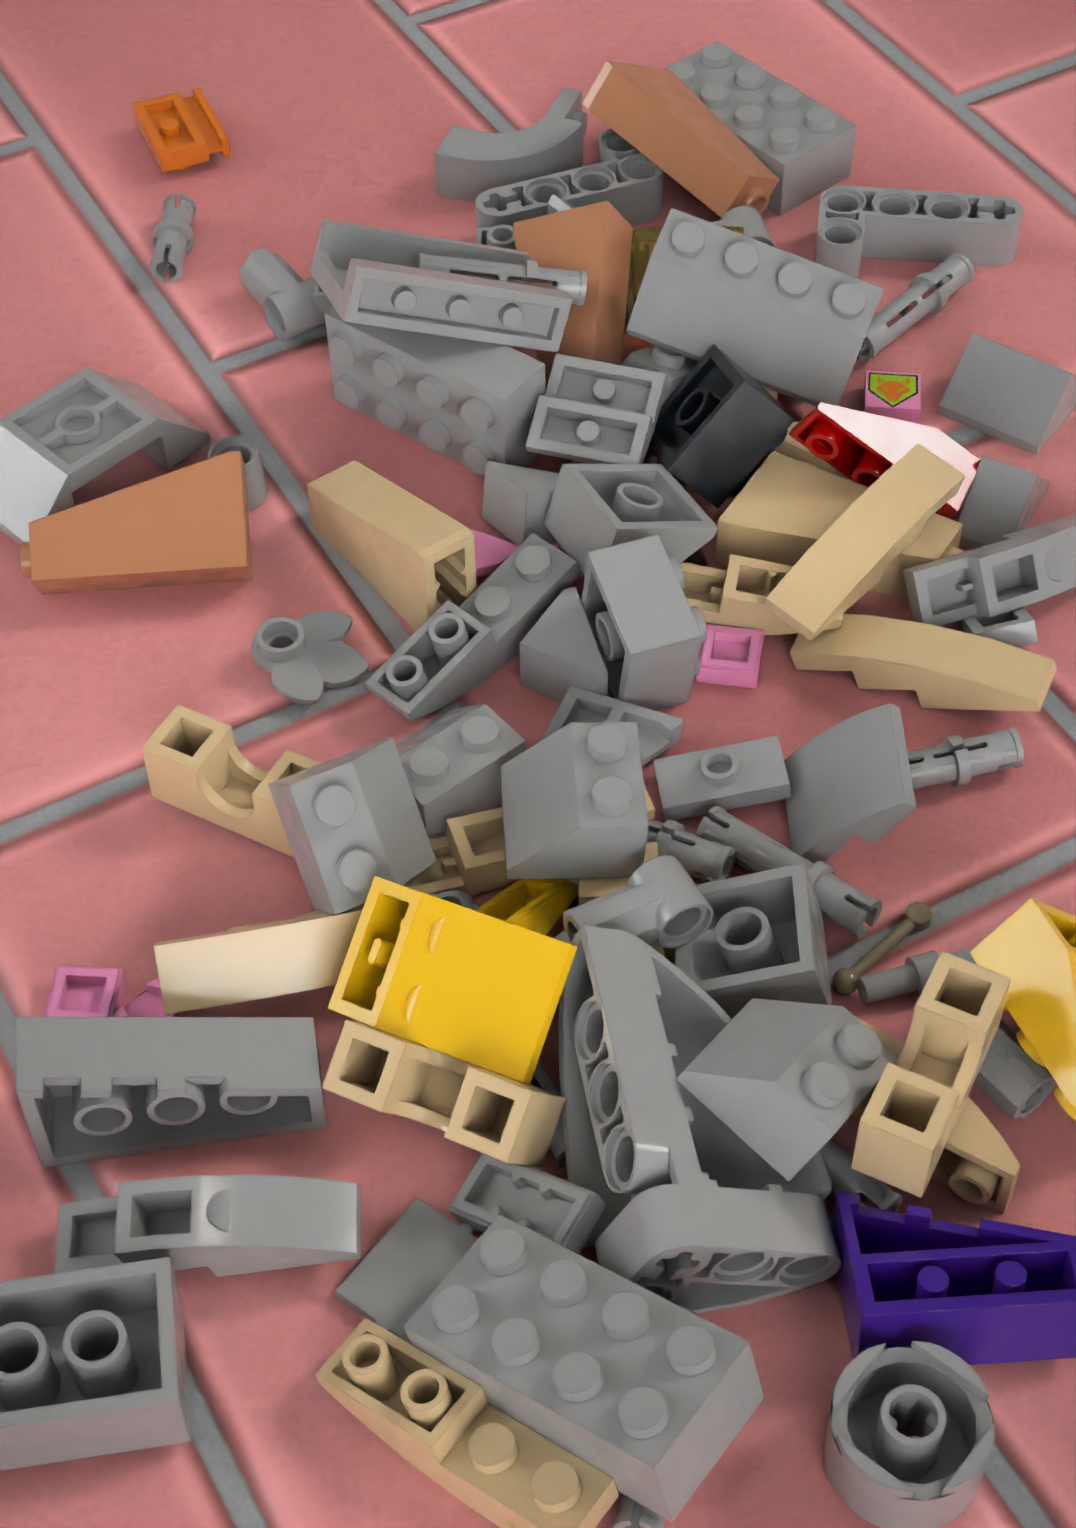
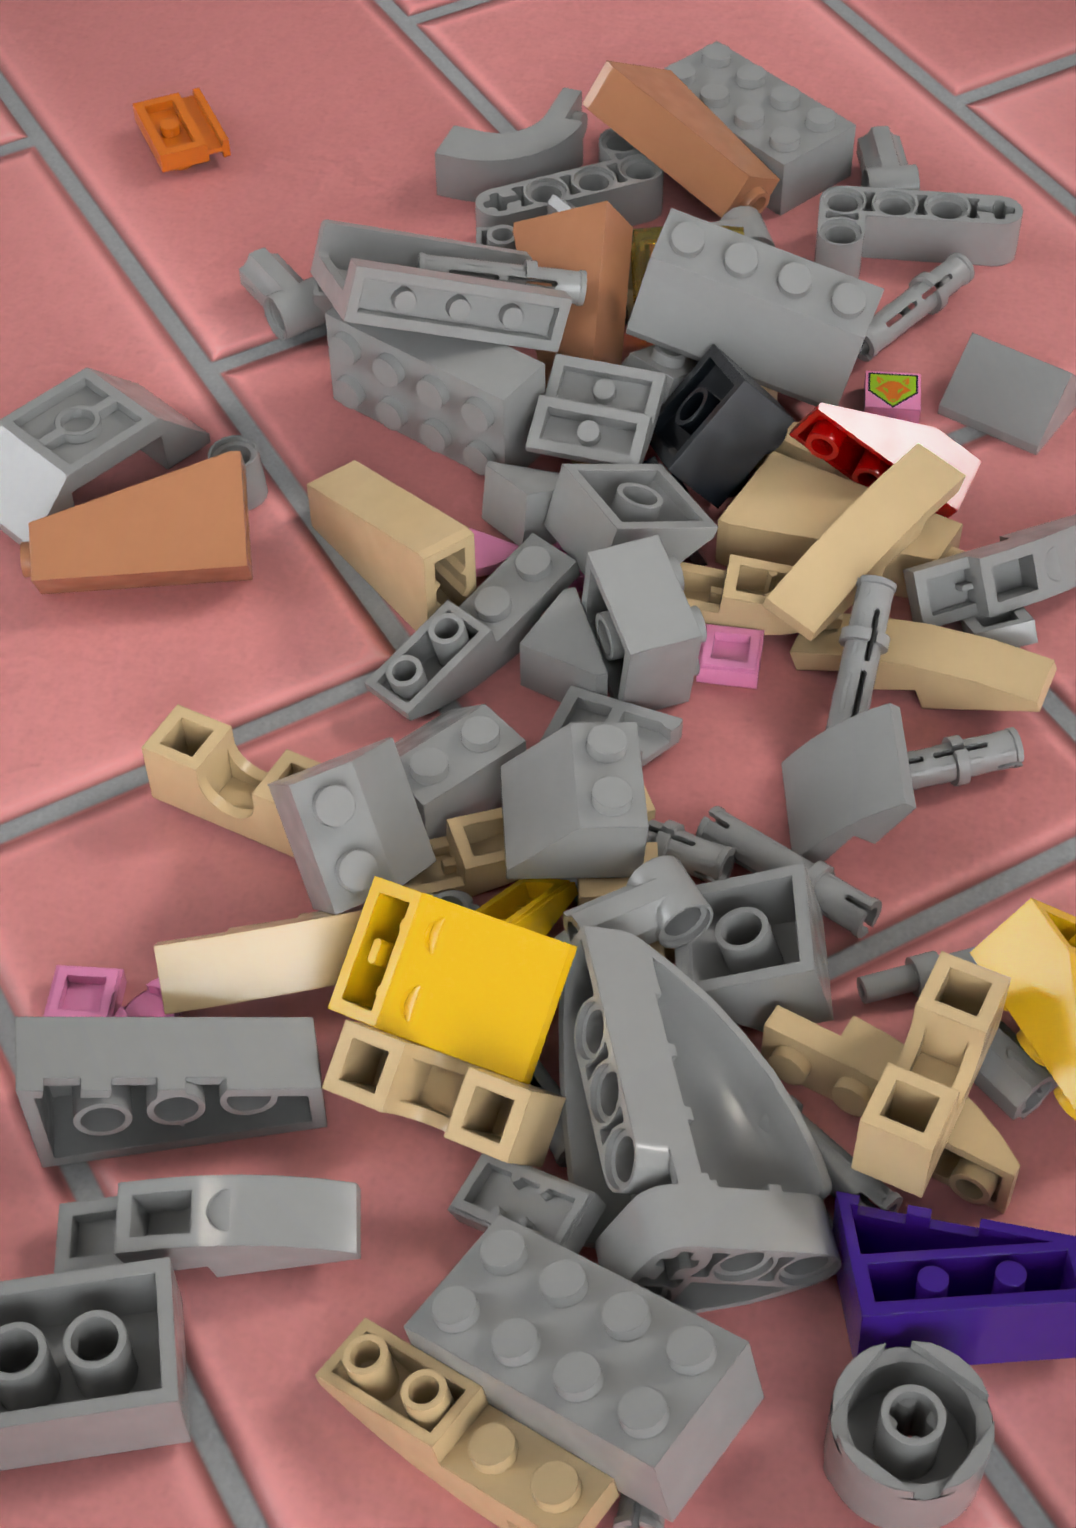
light grey pin [150,194,196,283] -> none
light grey plate [251,611,369,705] -> none
light grey piece [335,1198,478,1344] -> none
light grey plate [653,735,791,822] -> none
light grey slope [676,998,898,1182] -> none
dark tan hinge [832,902,932,995] -> none
light grey slope [958,456,1049,549] -> none
none -> light grey pin [825,575,897,730]
none -> light grey piece [856,126,920,190]

